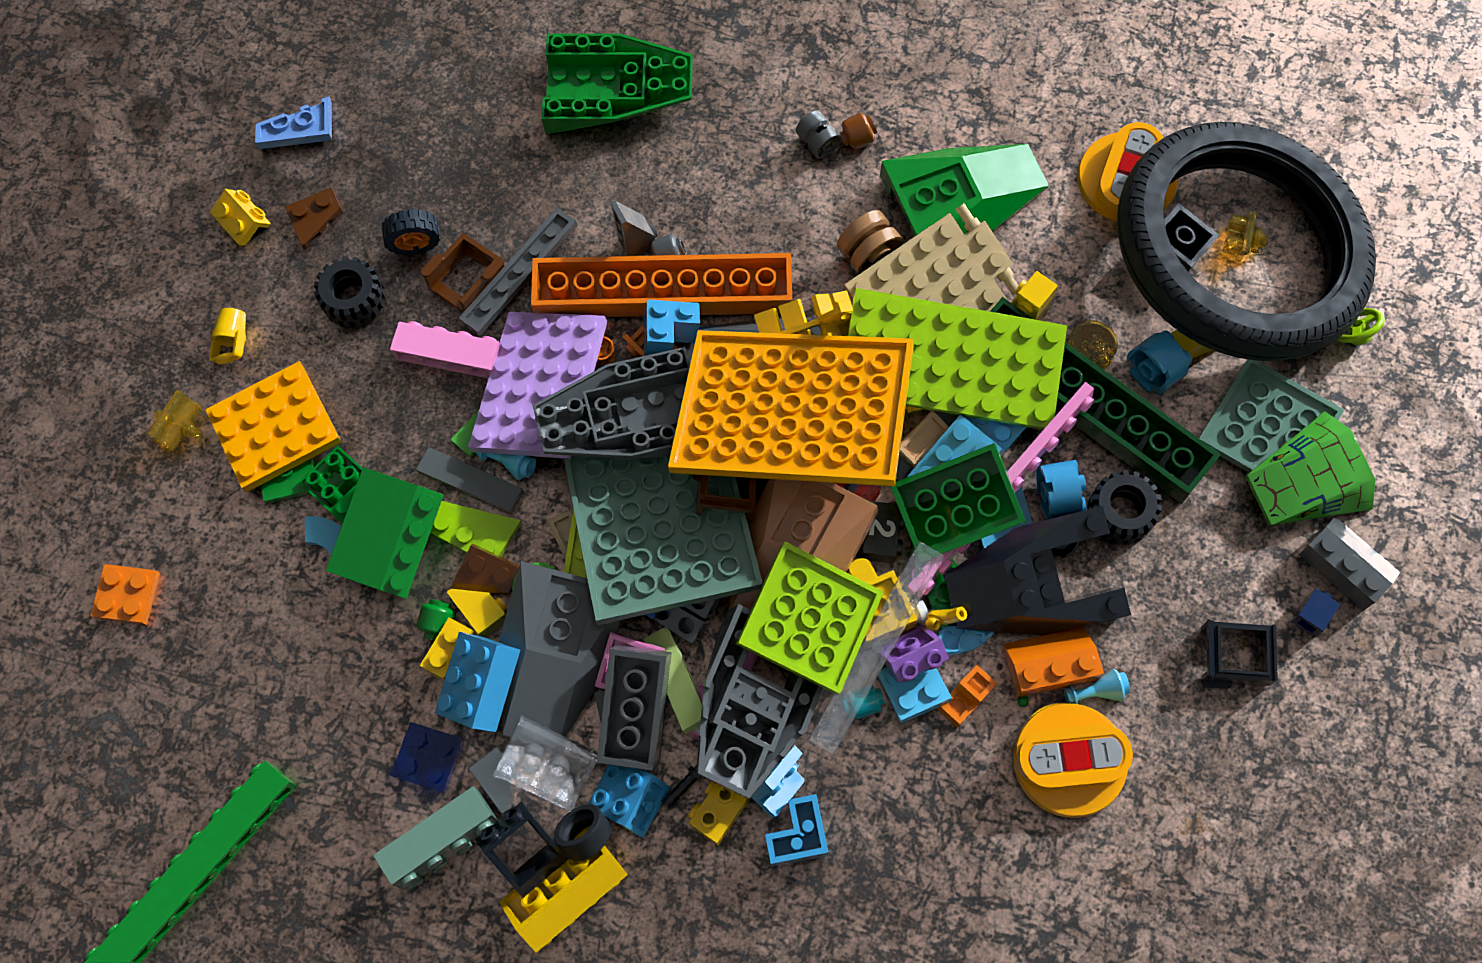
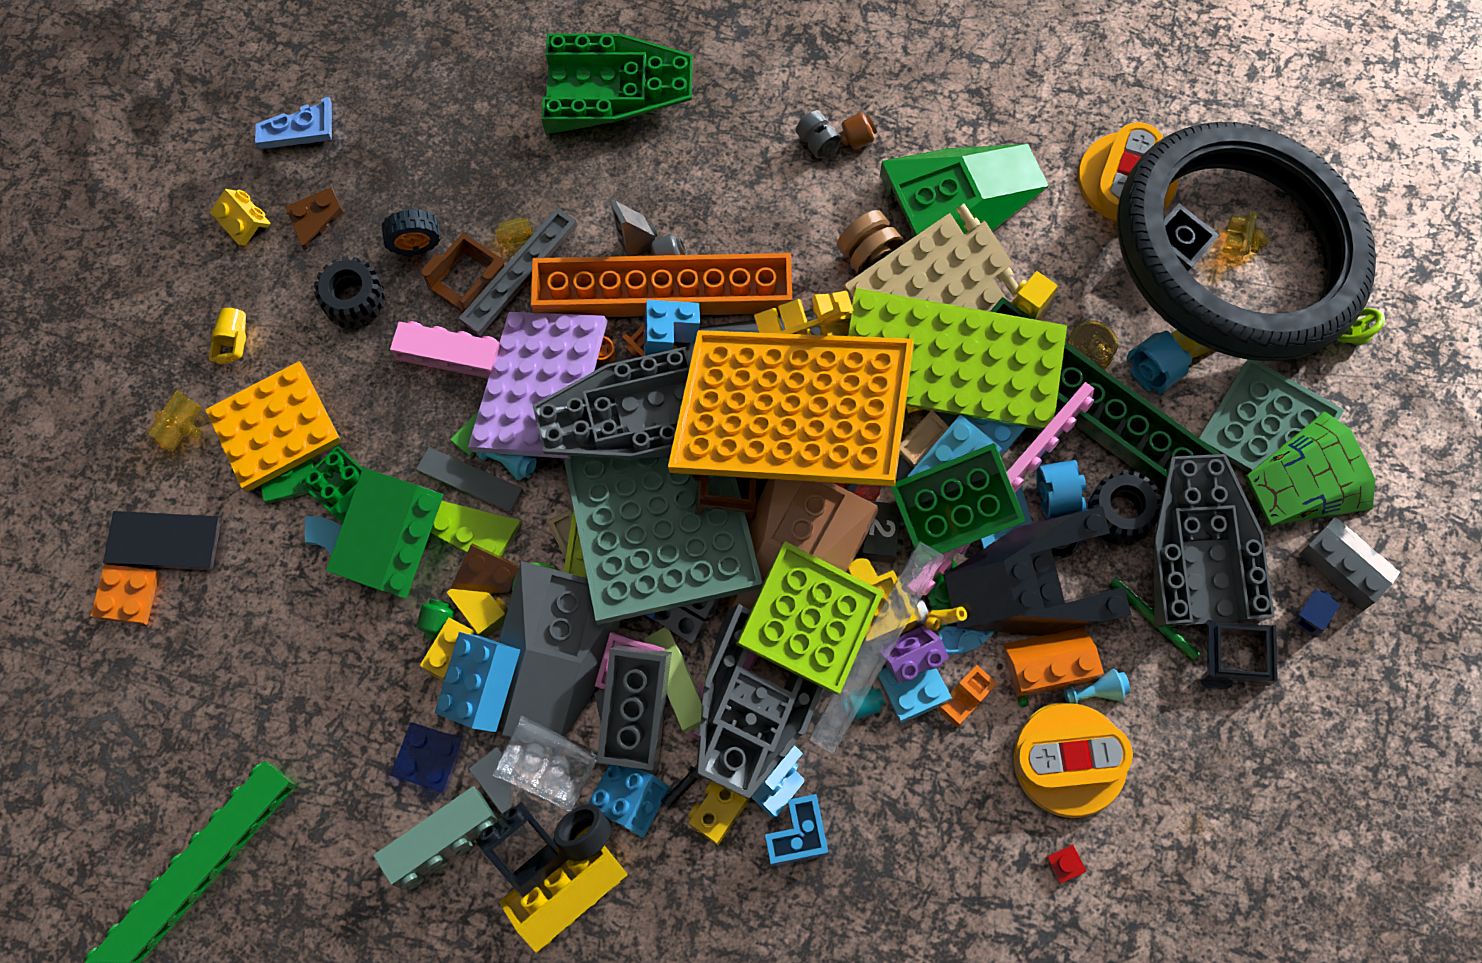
none -> black tile [103,511,222,570]
none -> clear yellow brick [495,217,533,248]
none -> red plate [1046,845,1087,884]
none -> green bar [1109,577,1201,661]
none -> dark grey wedge [1154,454,1275,628]

